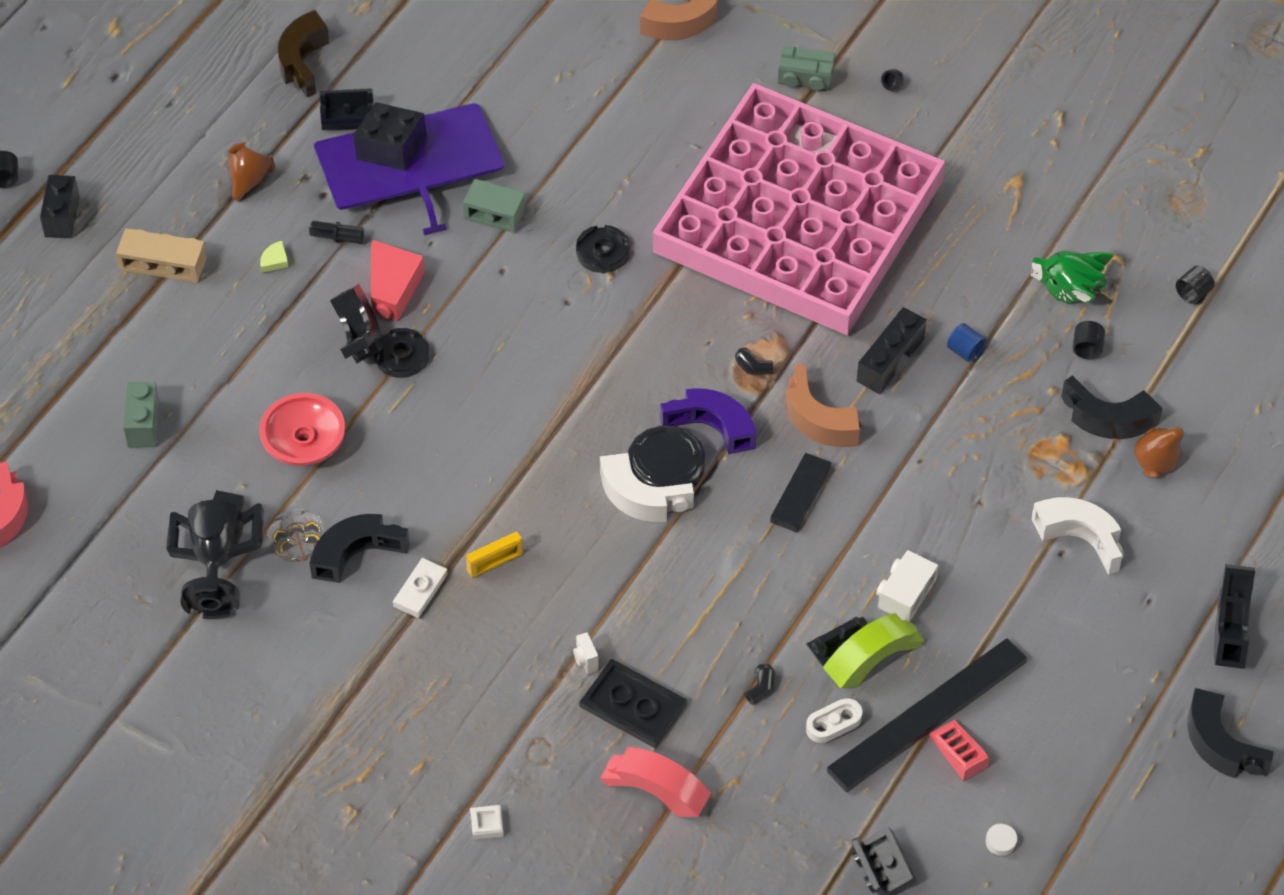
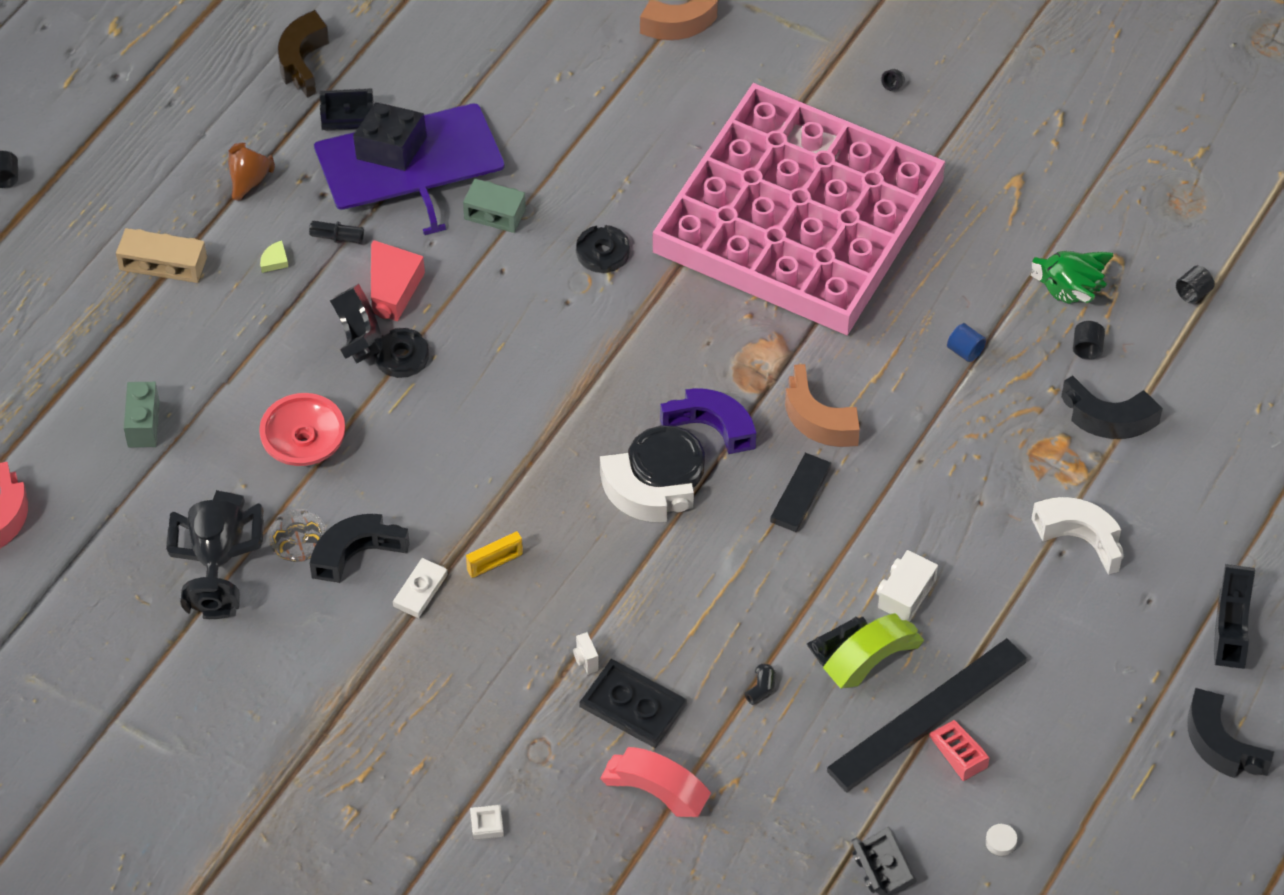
black brick [40,175,80,238] -> none
black arm [735,347,773,375] -> none
sand green brick [778,45,835,91] -> none
white plate [806,698,862,743] -> none
black arch [856,307,927,394] -> none
dark orange hat [1134,426,1184,478] -> none

